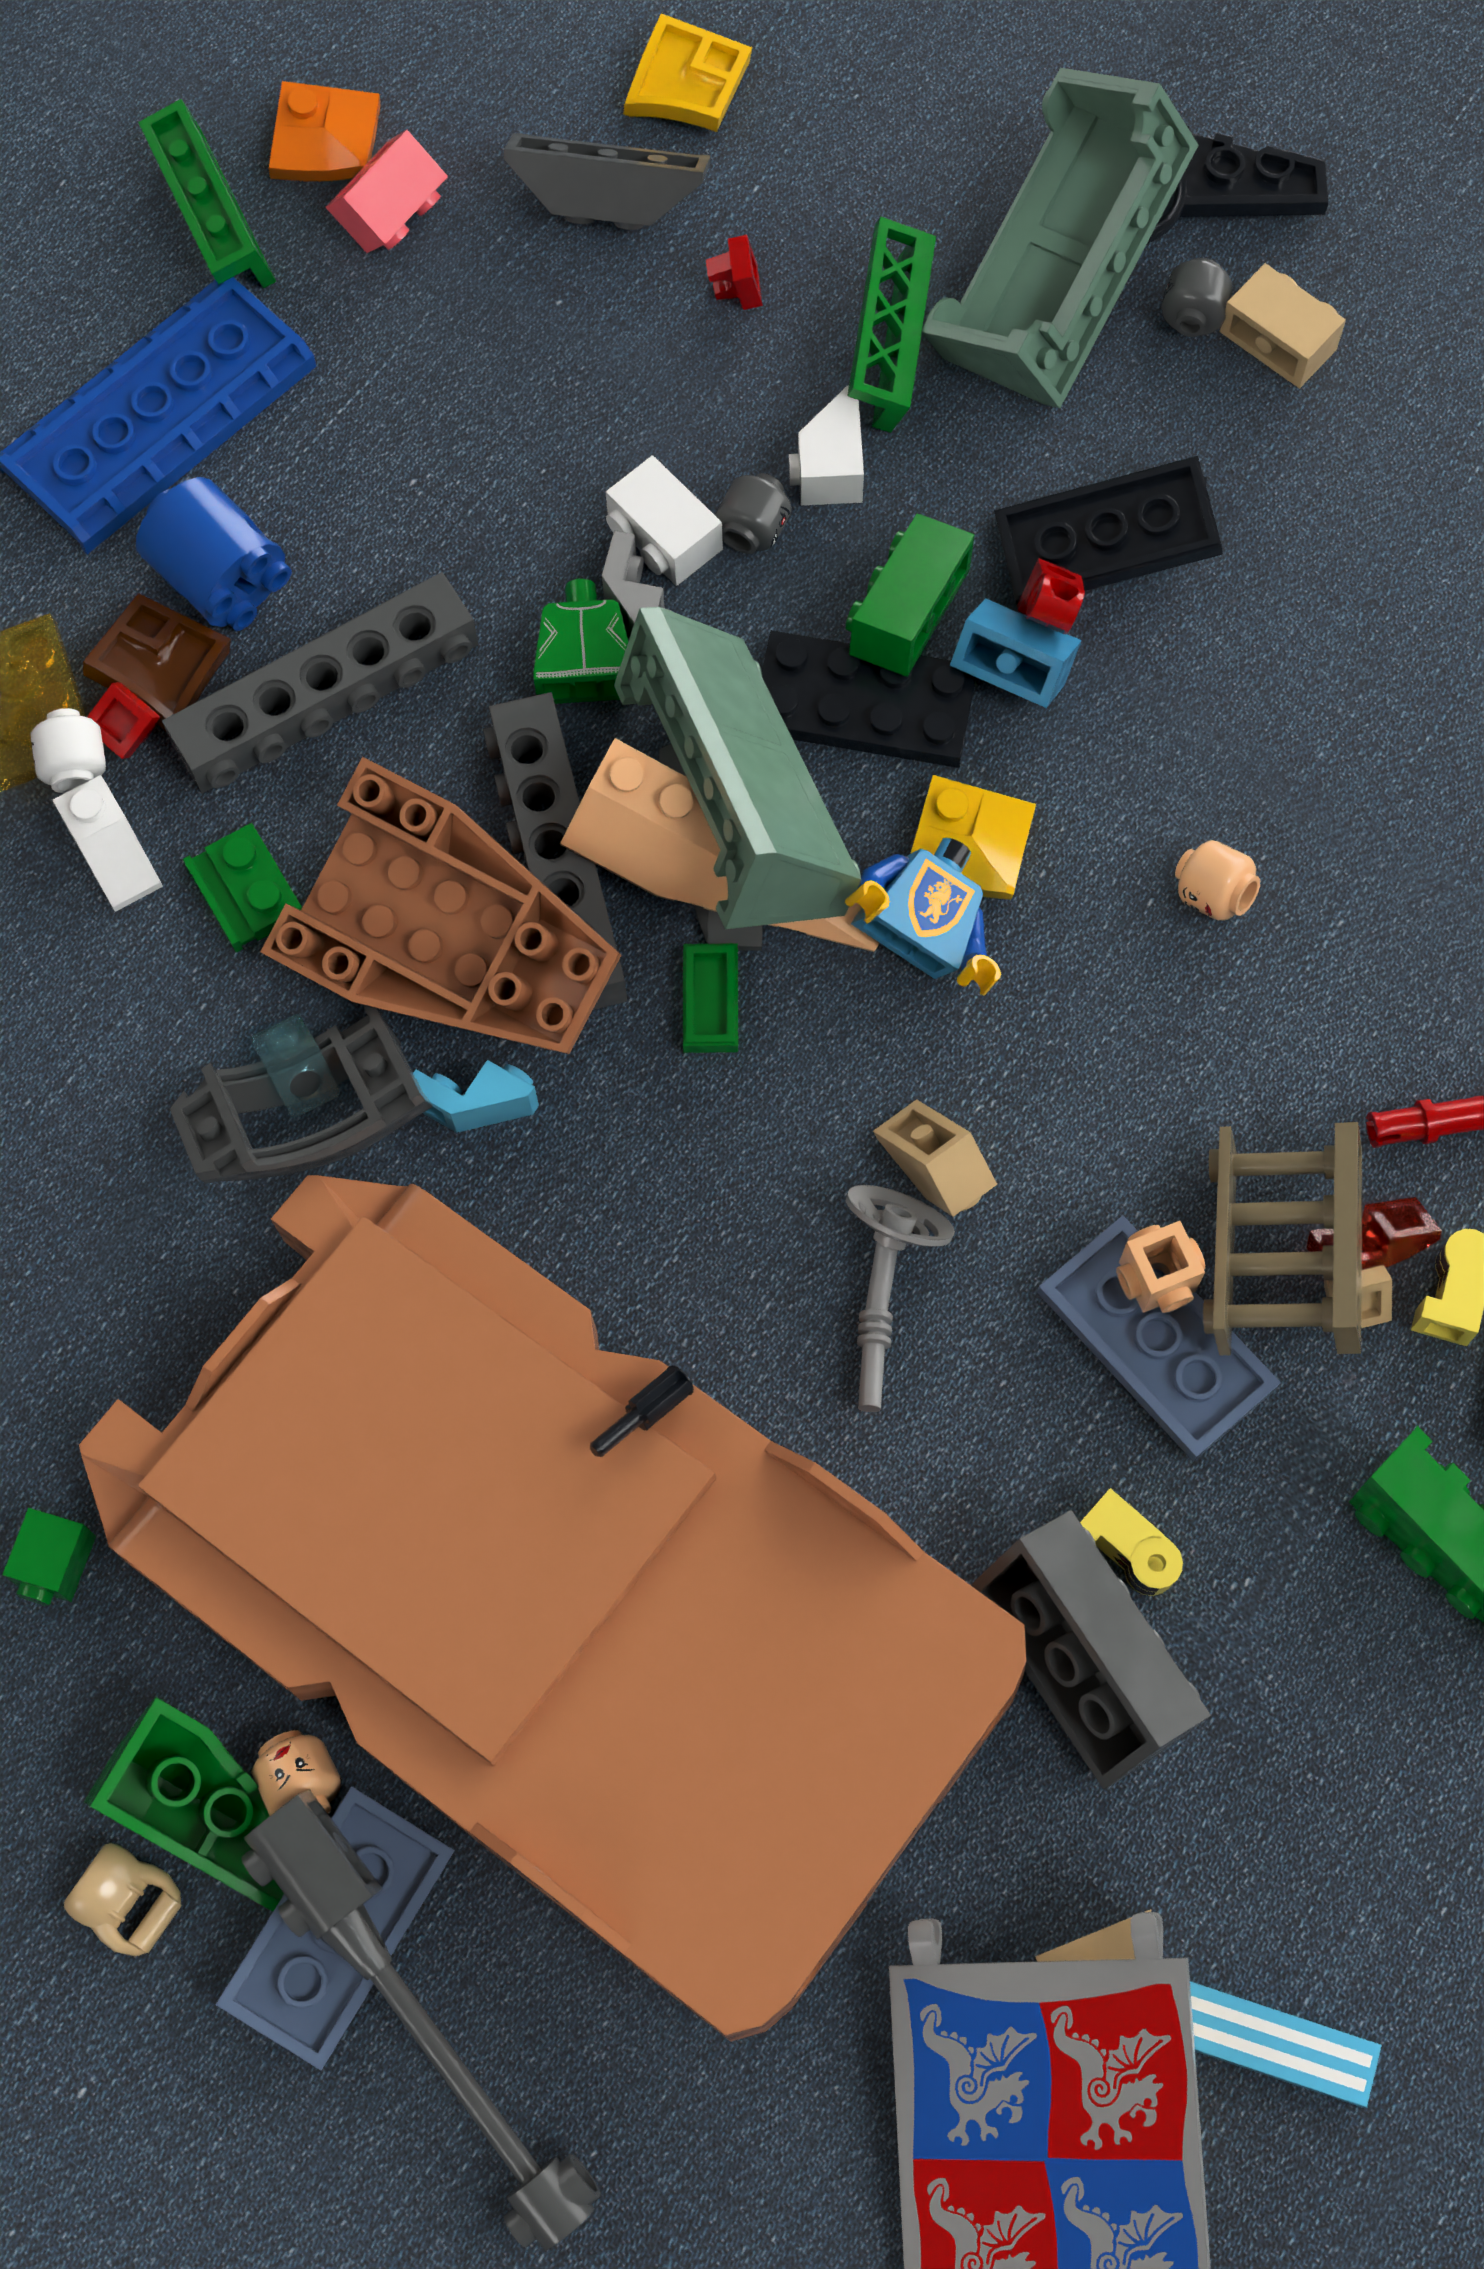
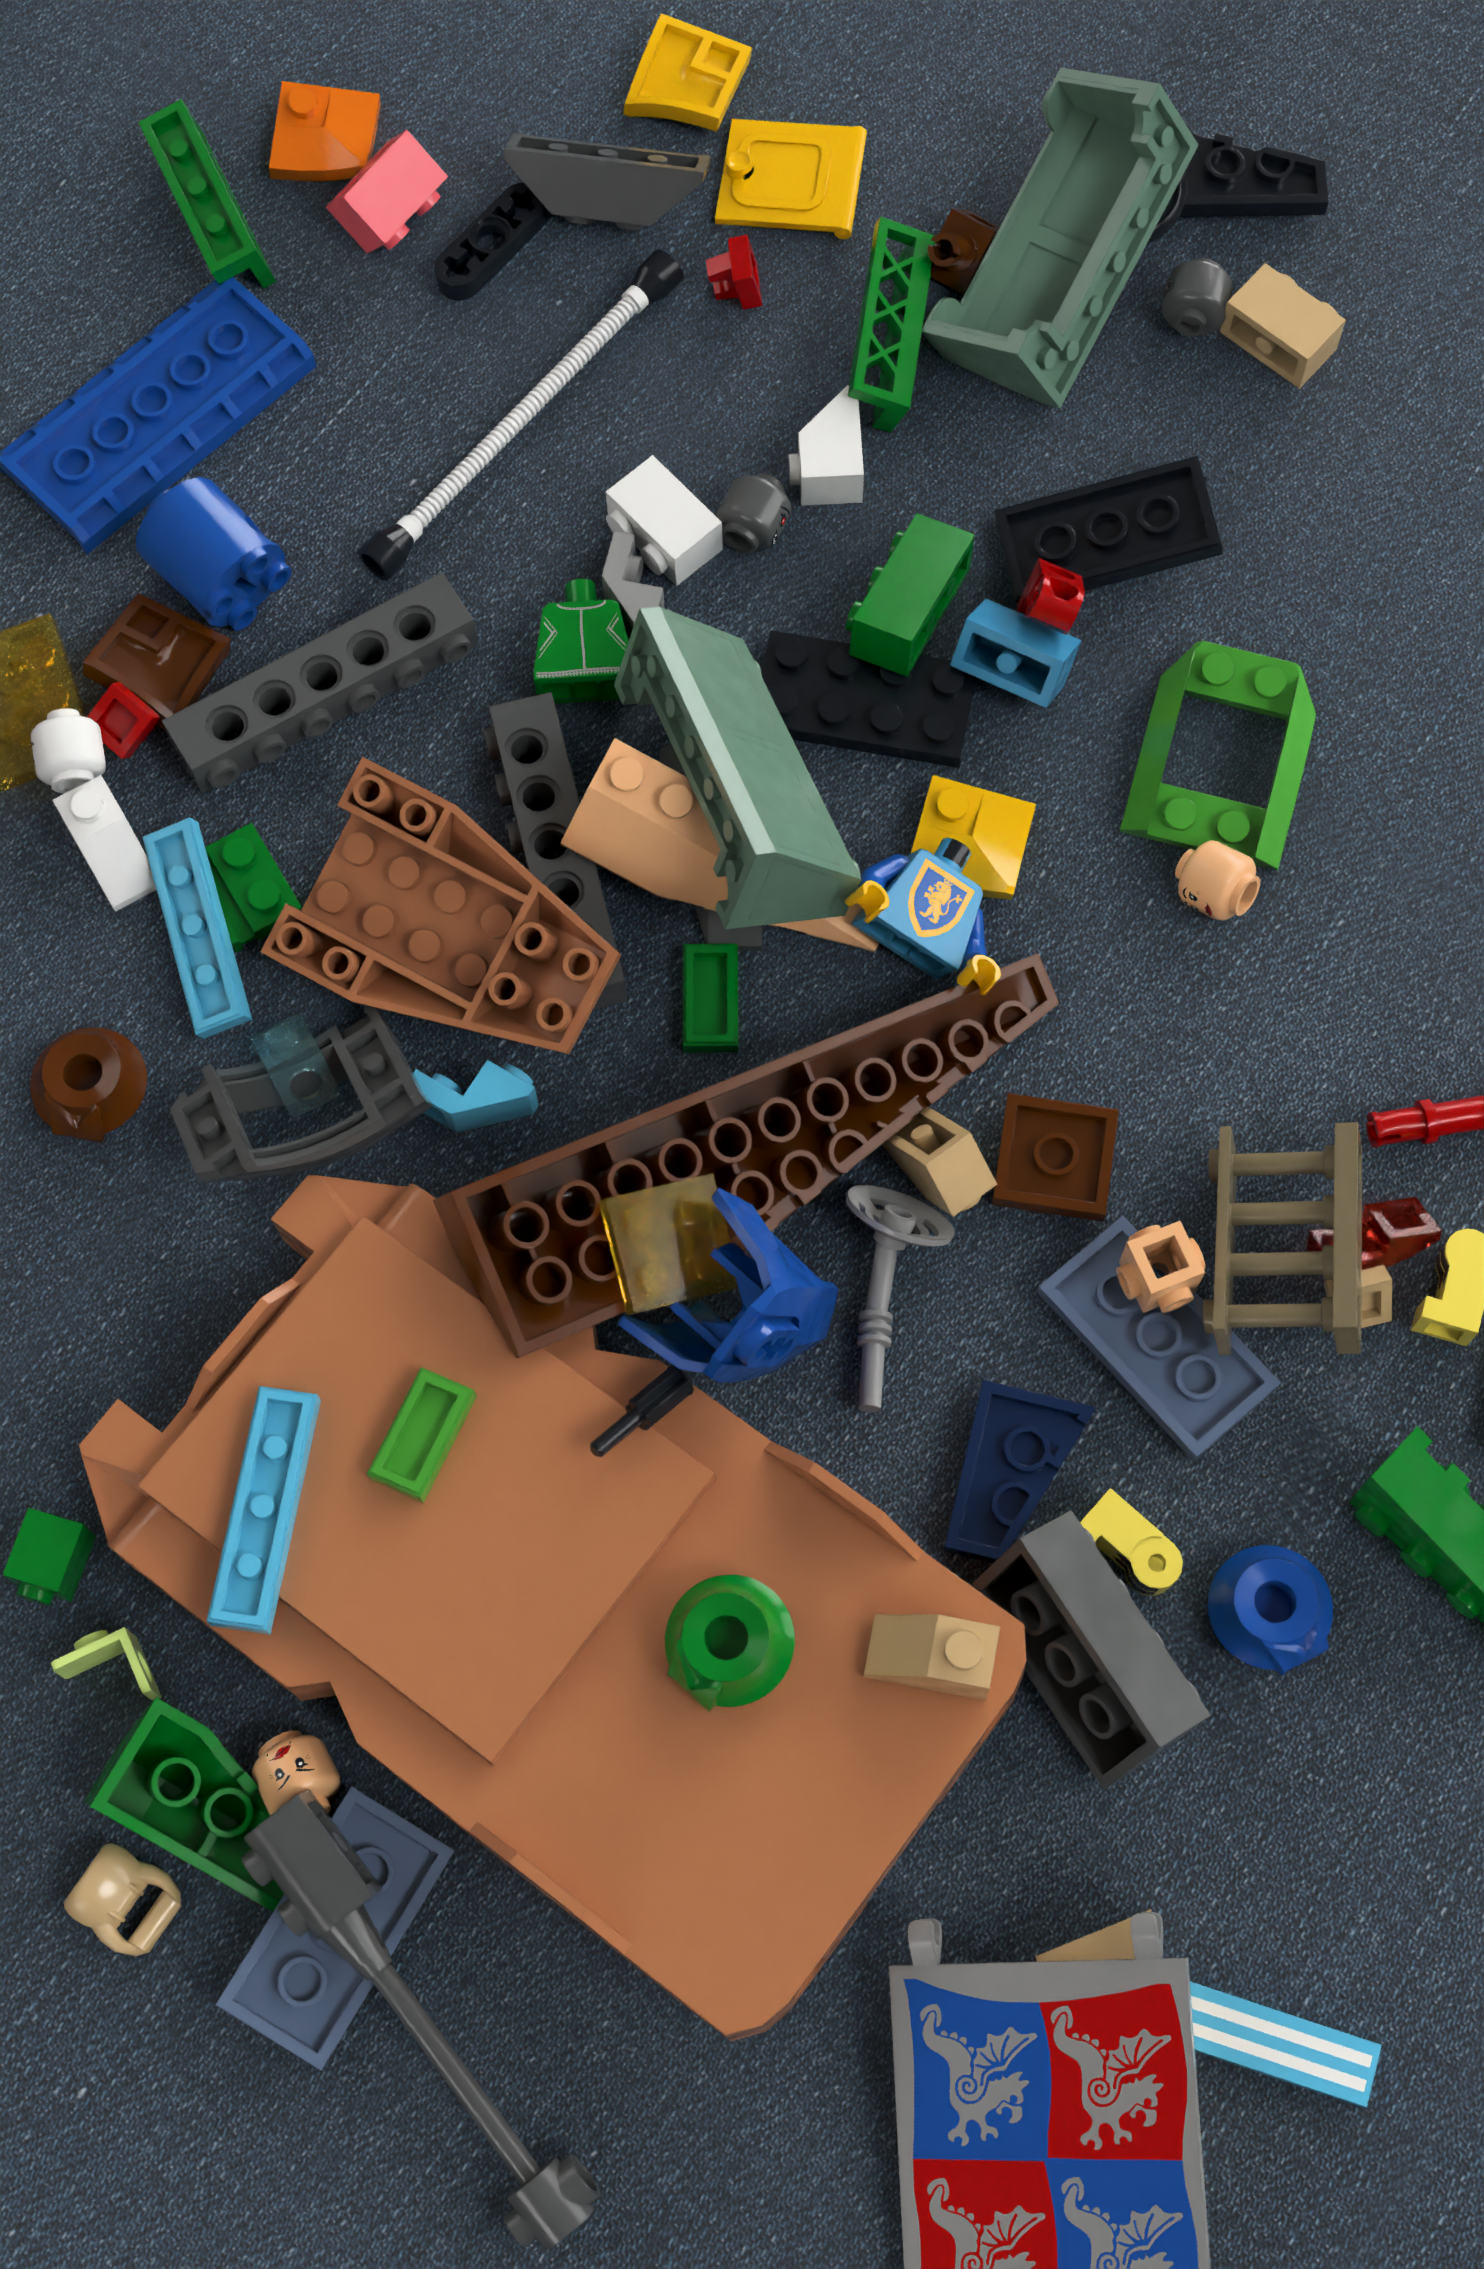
none -> reddish brown piece [30,1027,147,1143]
none -> yellowish green bracket [51,1627,161,1700]
none -> medium azure tile [142,817,252,1039]
none -> medium azure tile [206,1386,321,1635]
none -> white hose [358,249,684,581]
none -> bright green tile [367,1367,477,1503]
none -> reddish brown wedge [433,953,1059,1358]
none -> black beam [435,182,547,301]
none -> clear yellow plate [598,1173,738,1316]
none -> blue piece [617,1188,838,1383]
none -> green piece [665,1575,795,1711]
none -> yellow container [715,119,867,239]
none -> tan slope [864,1614,1000,1701]
none -> reddish brown bracket [928,208,1000,293]
none -> dark blue wing [943,1380,1096,1563]
none -> reddish brown plate [992,1093,1119,1222]
none -> bright green wedge [1119,641,1316,871]
none -> blue piece [1208,1545,1333,1675]

